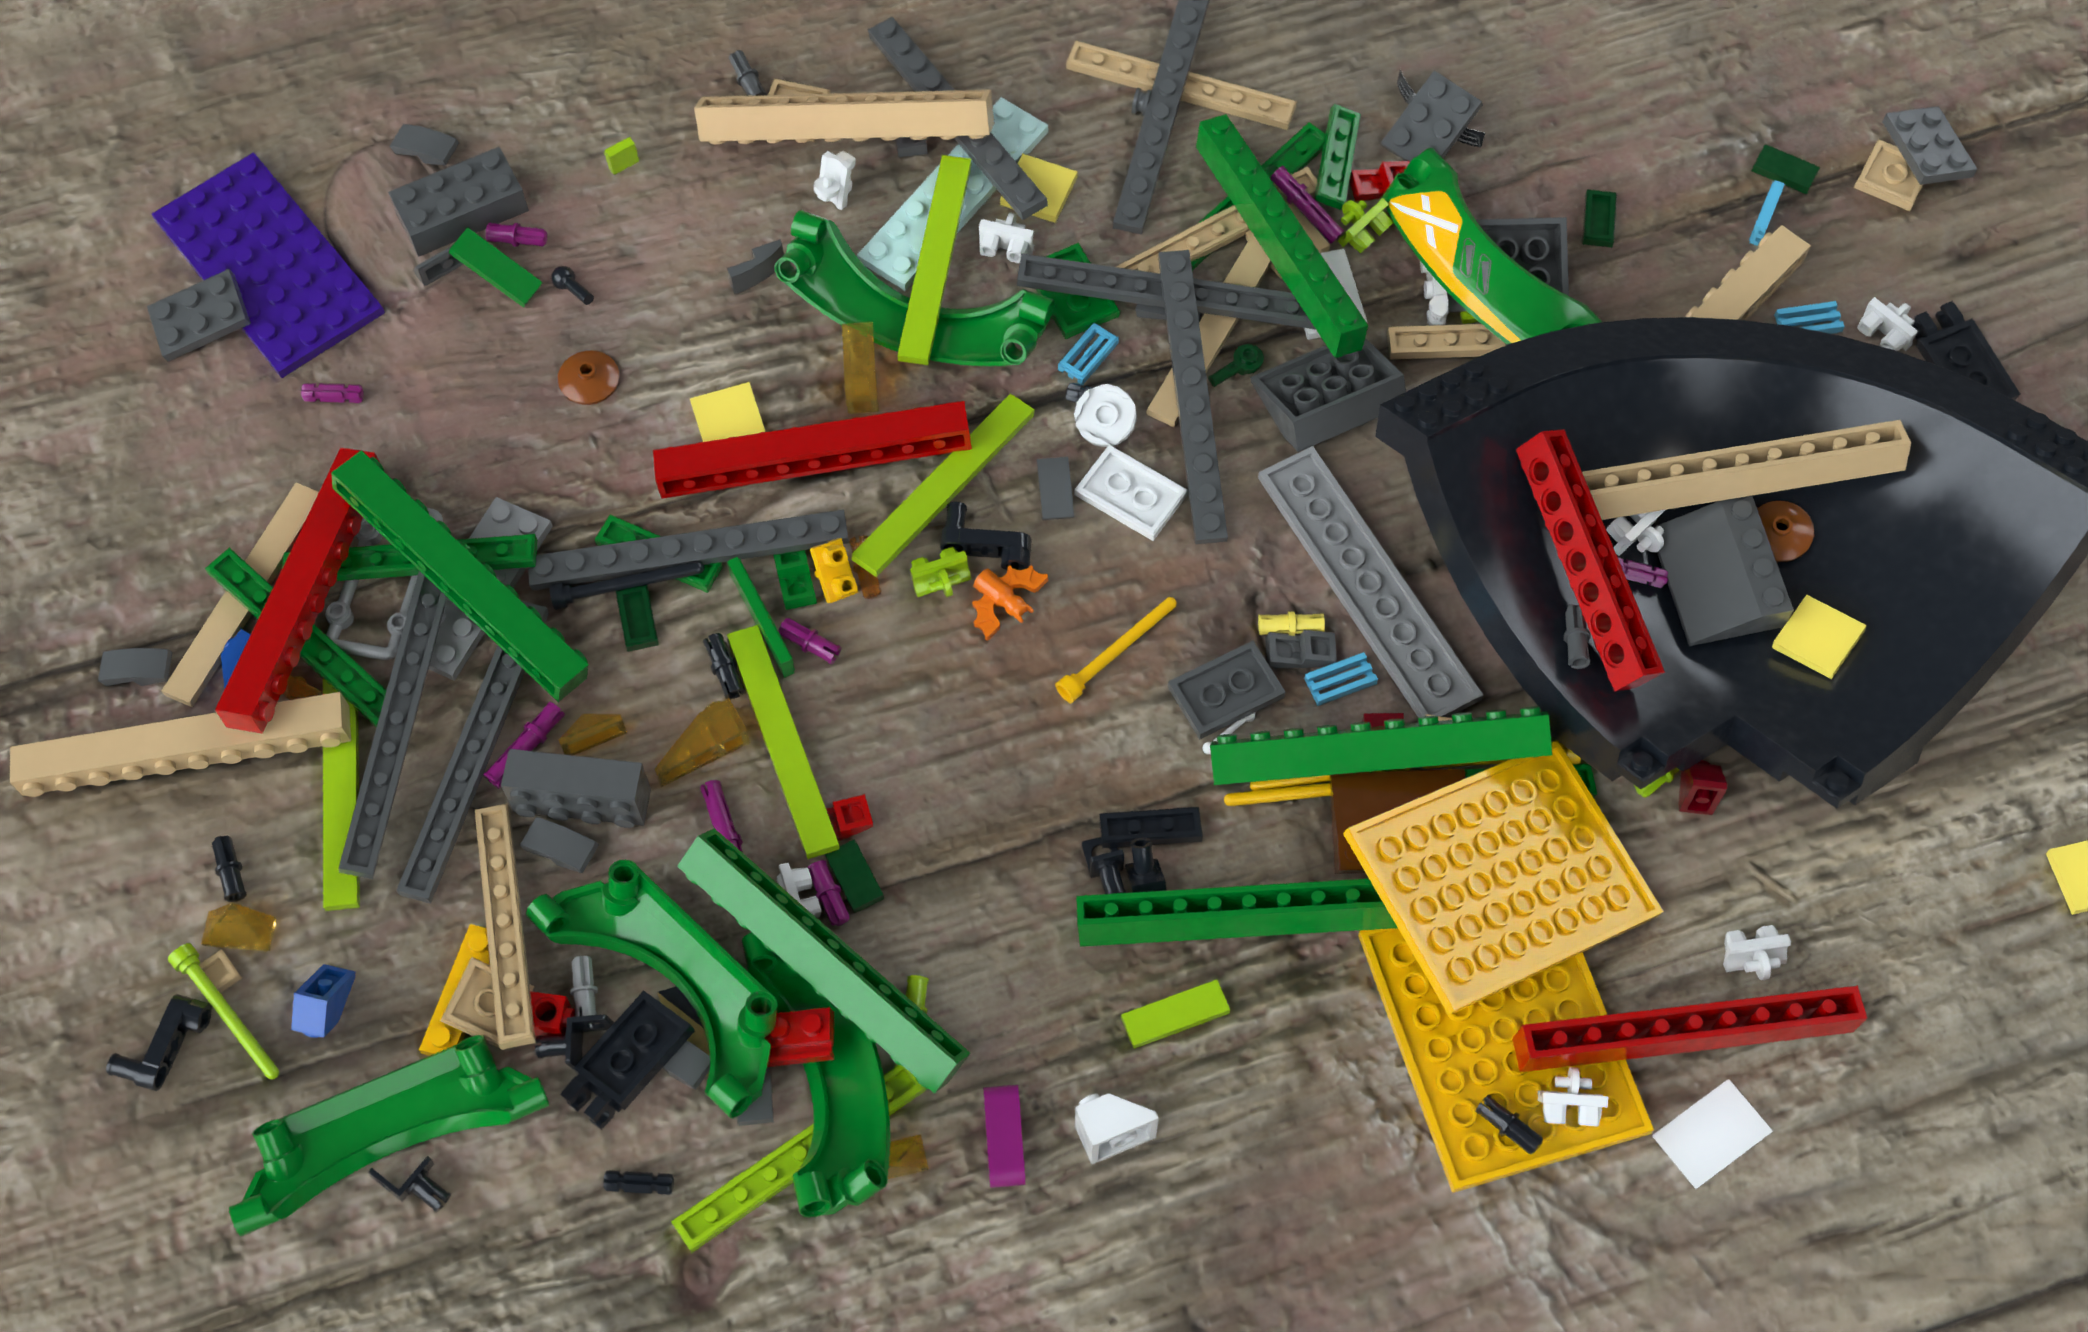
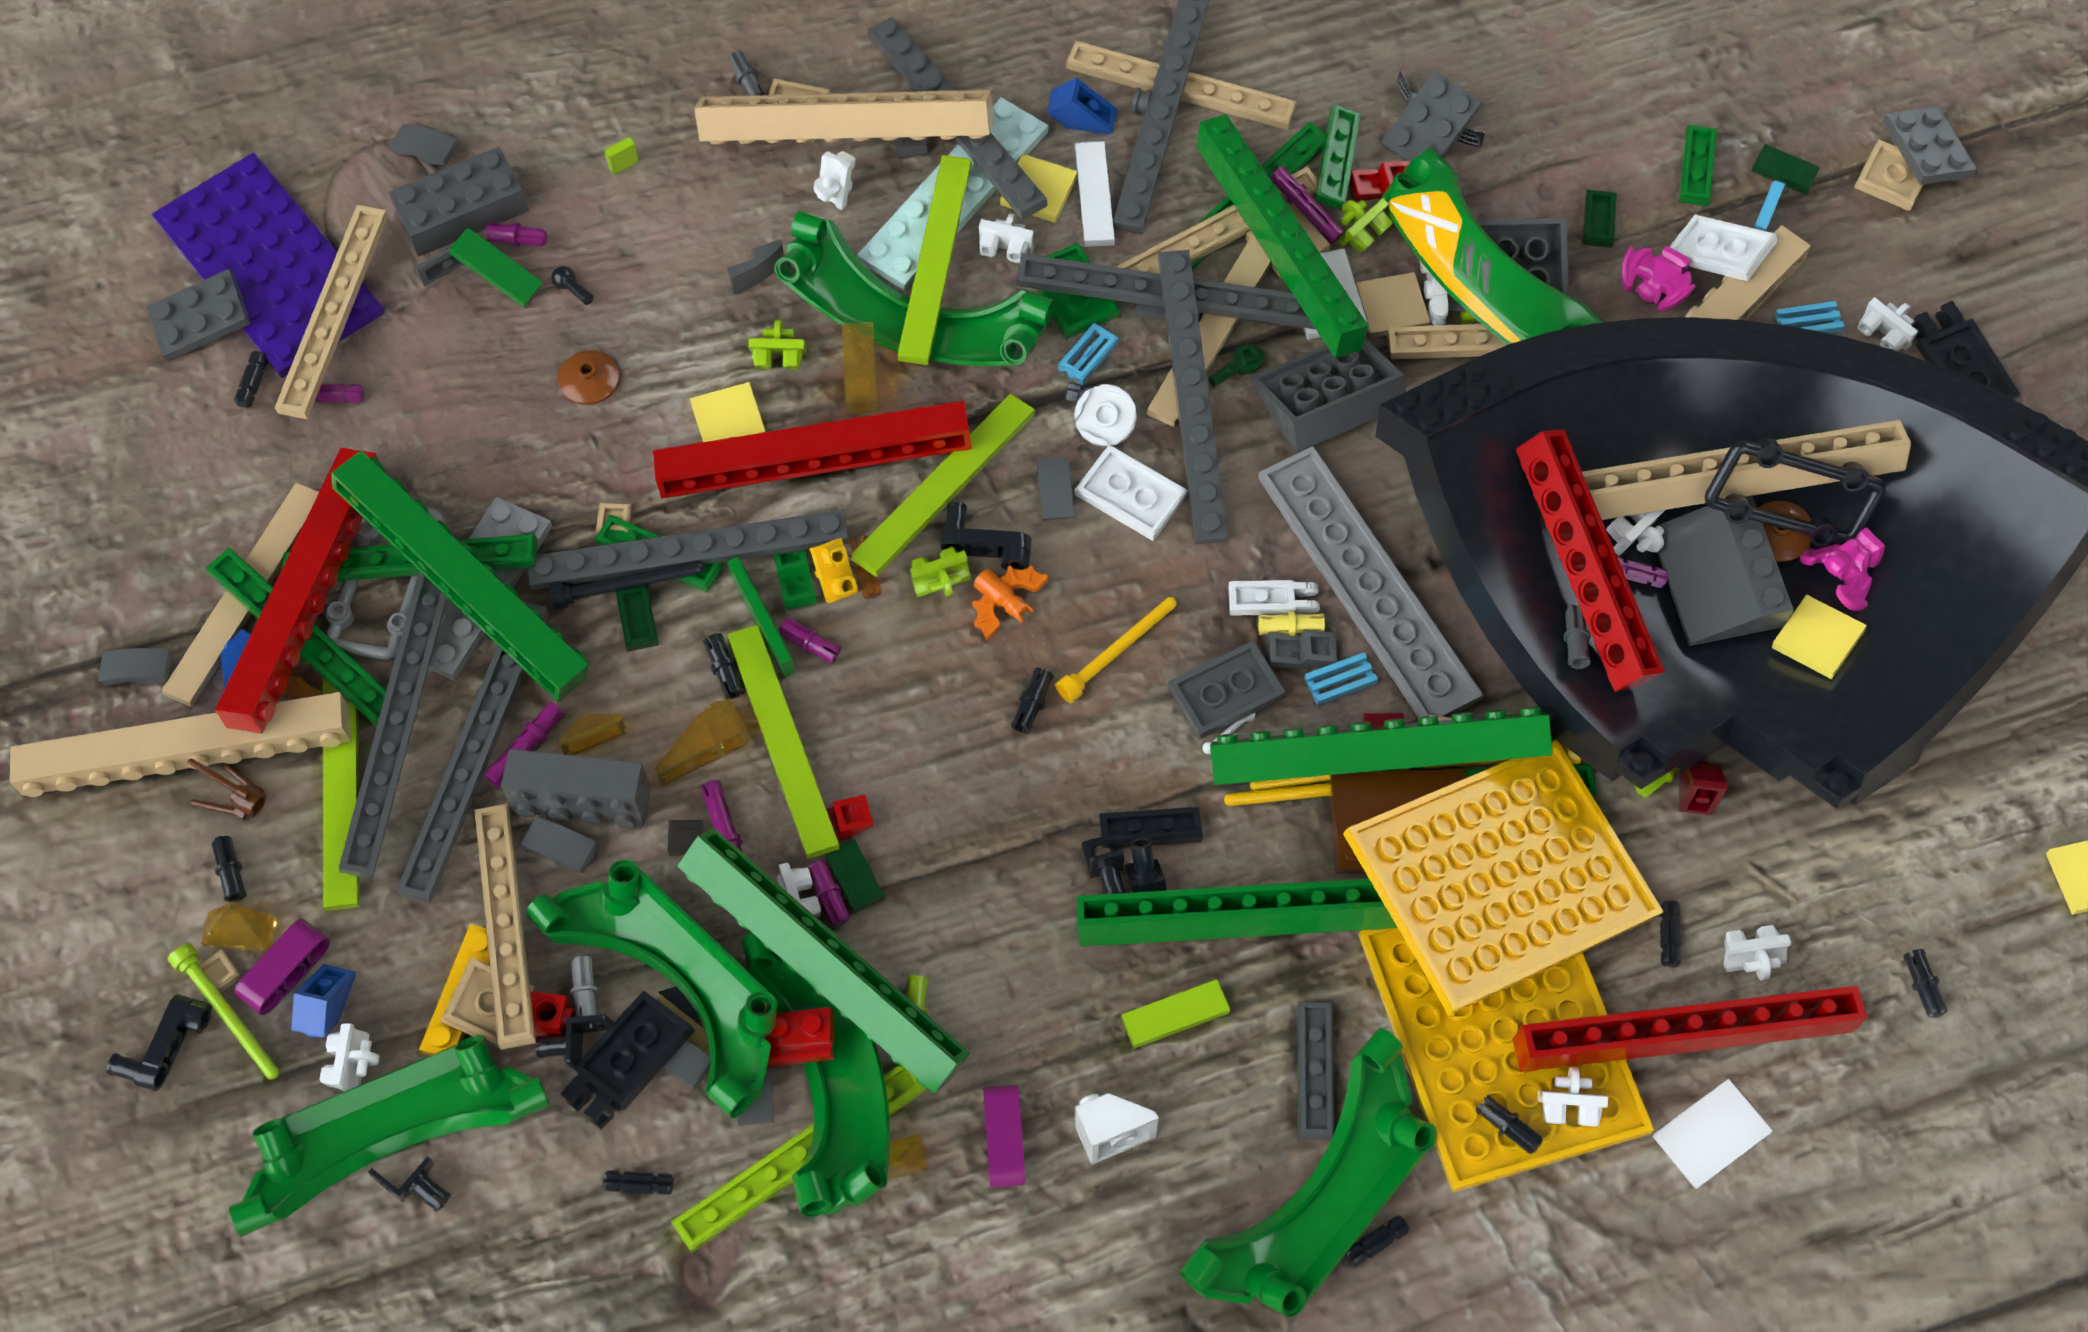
none -> reddish brown plant [188,758,267,820]
none -> black axle [234,351,268,408]
none -> magenta beam [235,919,330,1016]
none -> tan plate [275,205,388,419]
none -> white hips [320,1023,379,1091]
none -> tan tile [596,503,632,534]
none -> clear smoke tile [667,820,704,856]
none -> lime hips [748,320,807,370]
none -> black pin [1011,667,1054,734]
none -> blue slope [1047,77,1117,134]
none -> white tile [1075,141,1115,247]
none -> green panel [1179,1028,1437,1318]
none -> white hinge [1228,580,1320,616]
none -> dark grey tile [1297,1001,1334,1140]
none -> black axle [1345,1215,1409,1267]
none -> tan tile [1356,272,1430,339]
none -> dark pink animal [1621,245,1696,313]
none -> black axle [1660,901,1681,967]
none -> white tile [1670,214,1777,281]
none -> green tile [1678,125,1717,207]
none -> black bar [1704,438,1885,547]
none -> dark pink animal [1799,527,1885,611]
none -> black axle [1903,949,1947,1018]

